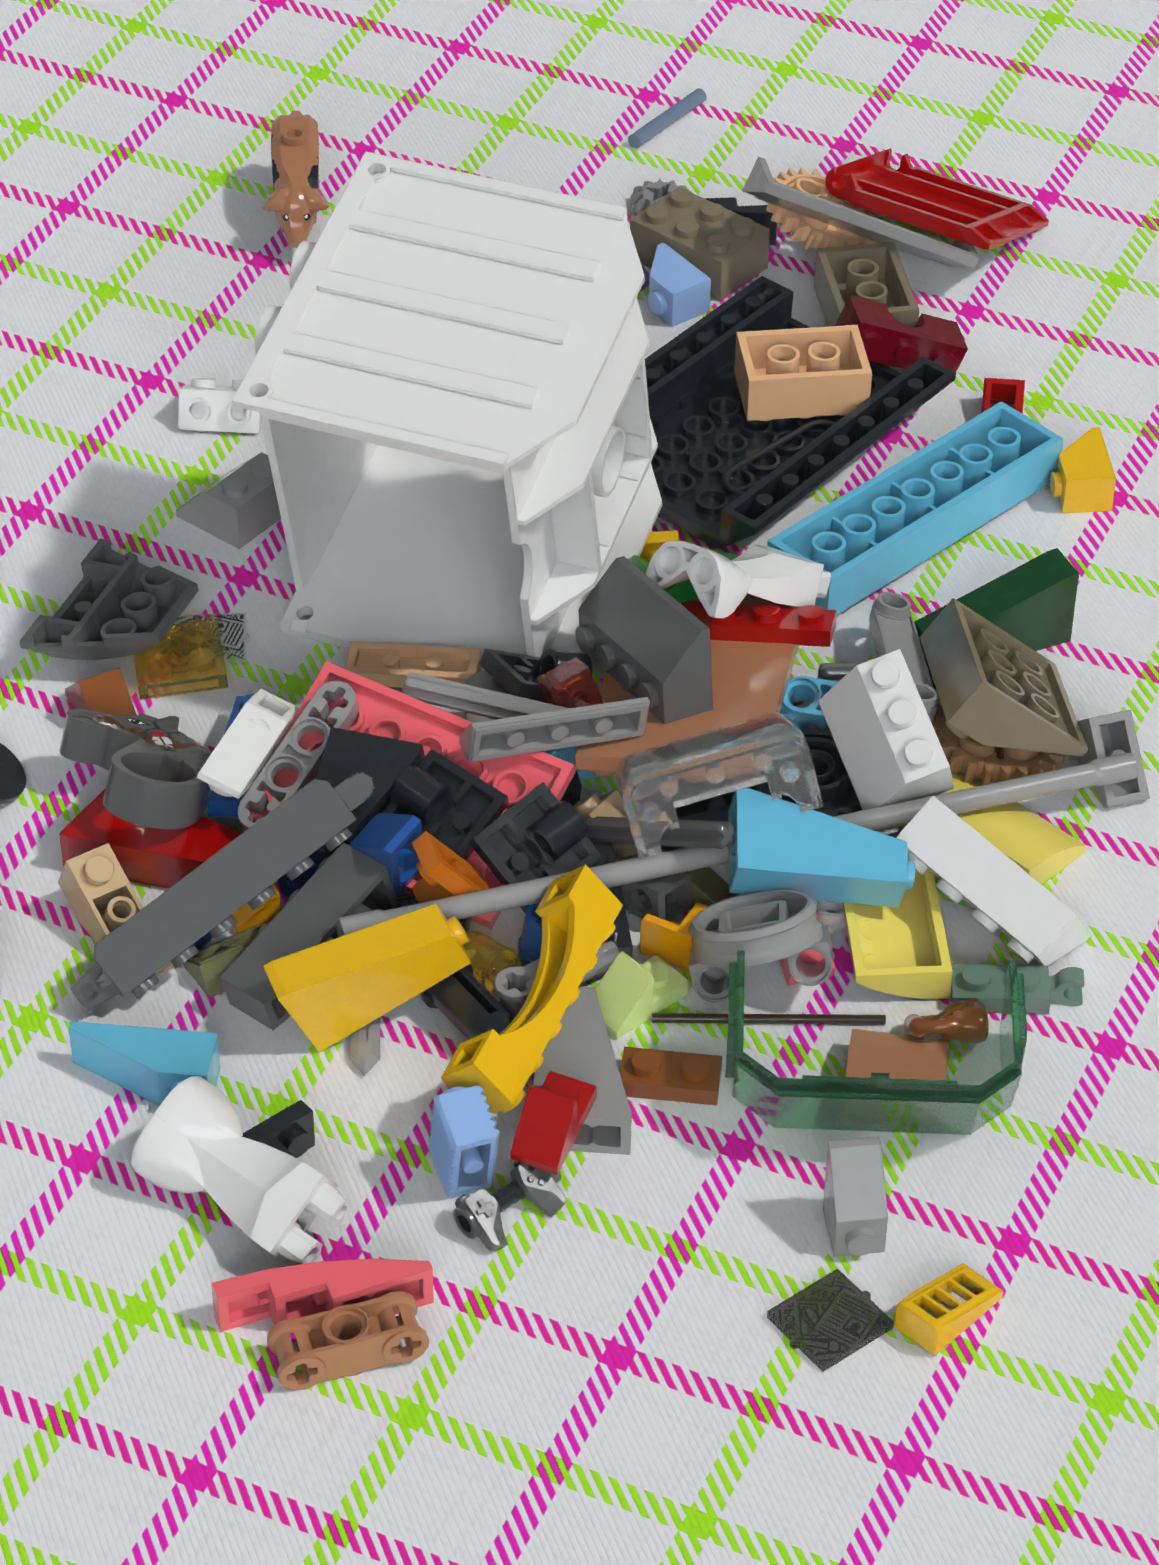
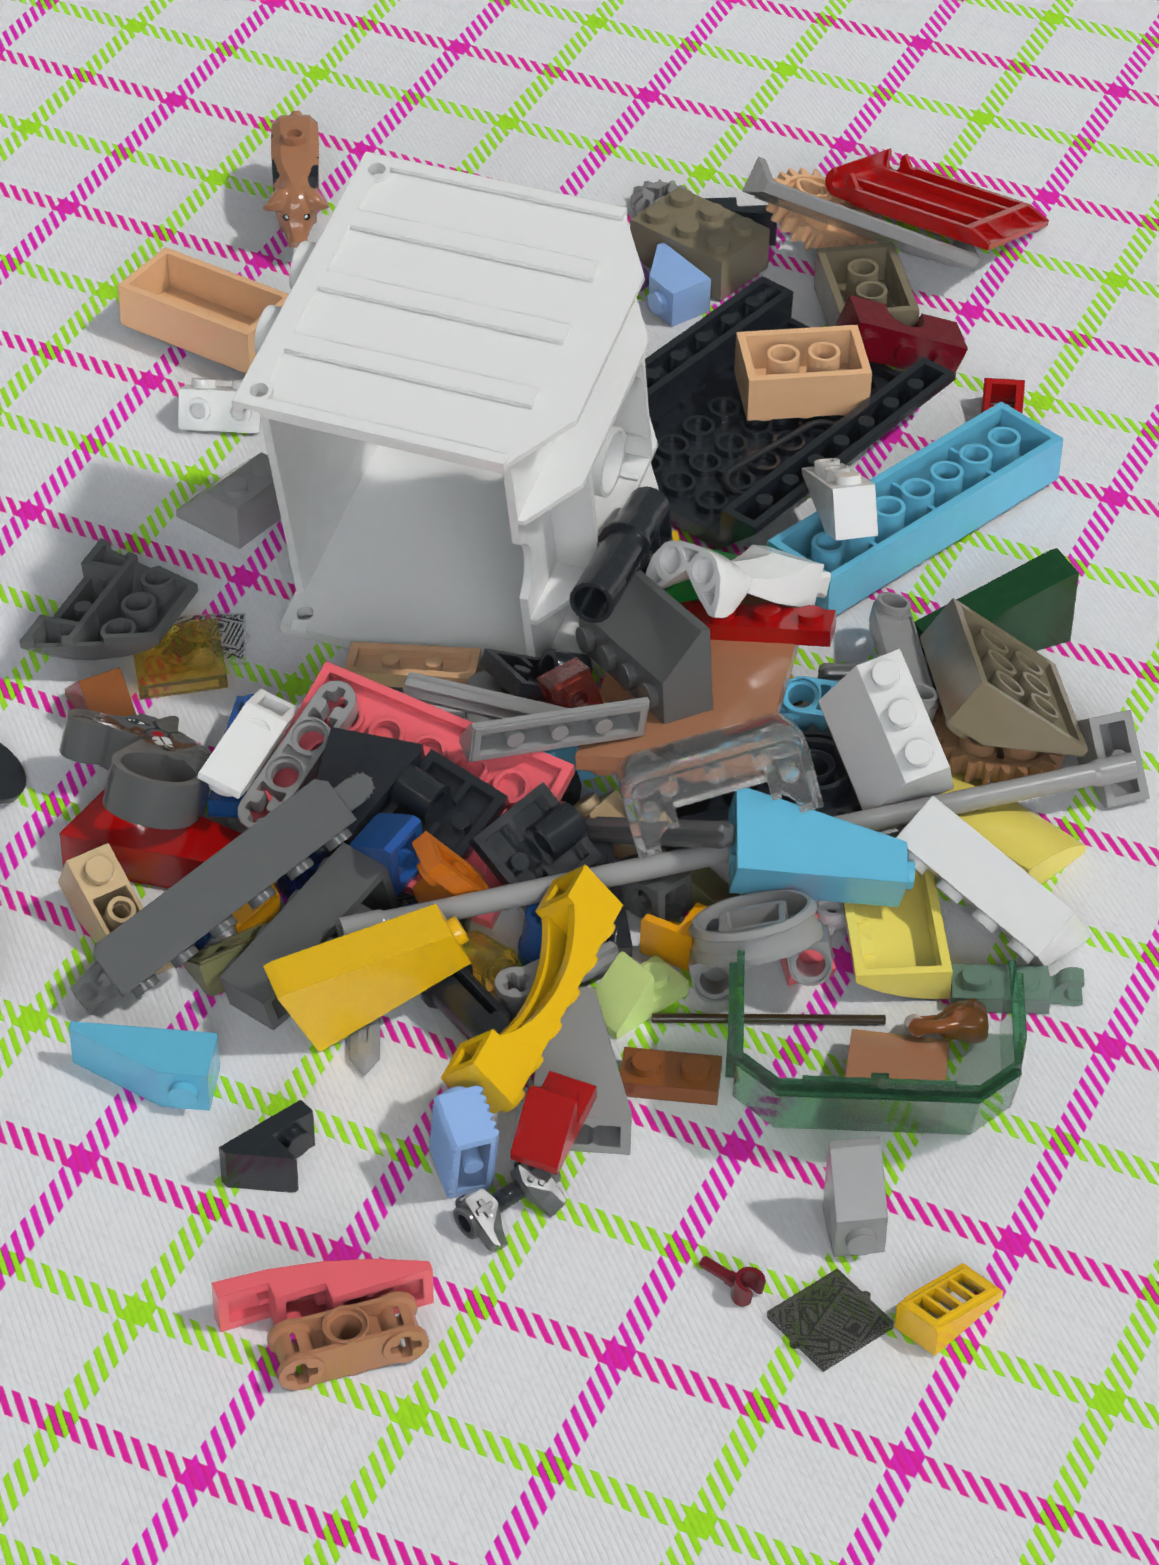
white hips [131,1076,351,1264] -> none
sand blue bar [628,88,707,148] -> none
yellow slope [1050,427,1116,514] -> none
none -> light nougat piece [118,247,289,373]
none -> black piece [569,486,673,623]
none -> dark red hand [699,1256,766,1307]
none -> white slope [802,458,878,541]

